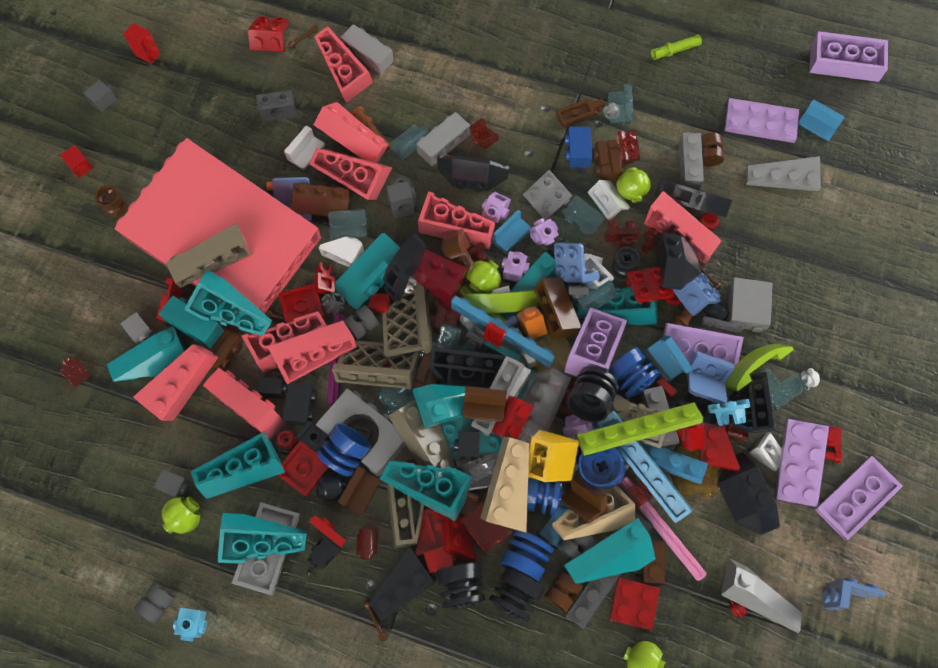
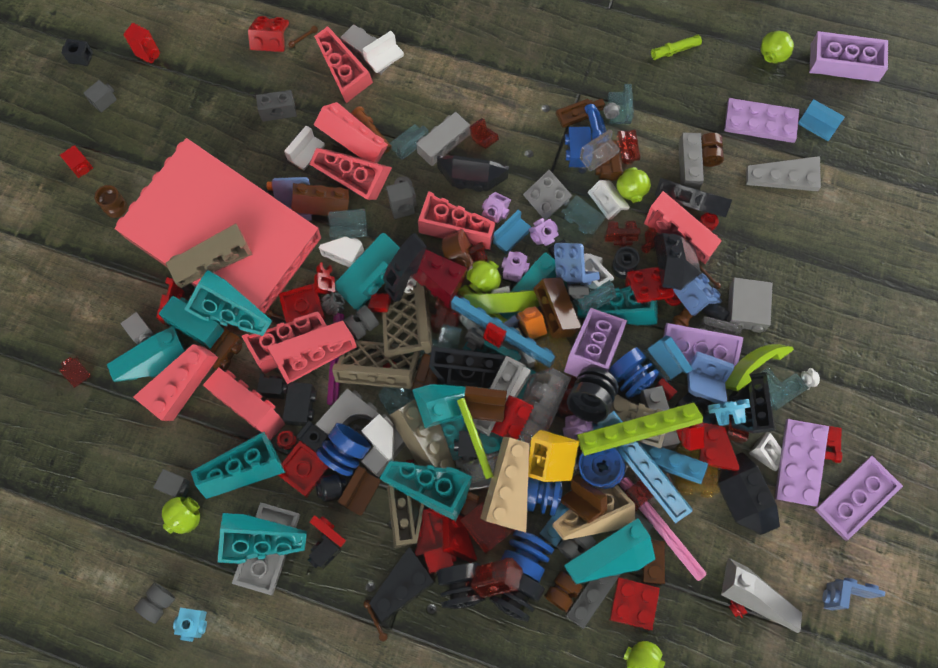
clear red brick [356,529,378,560] -> none
none -> black brick [62,39,93,66]
none -> white slope [361,414,395,462]
none -> white panel [363,31,404,73]
none -> lime bar [457,398,494,479]
none -> clear red brick [471,558,523,598]
none -> clear panel [579,129,620,171]
none -> blue plate [584,104,609,142]
none -> lime plant [760,31,794,63]

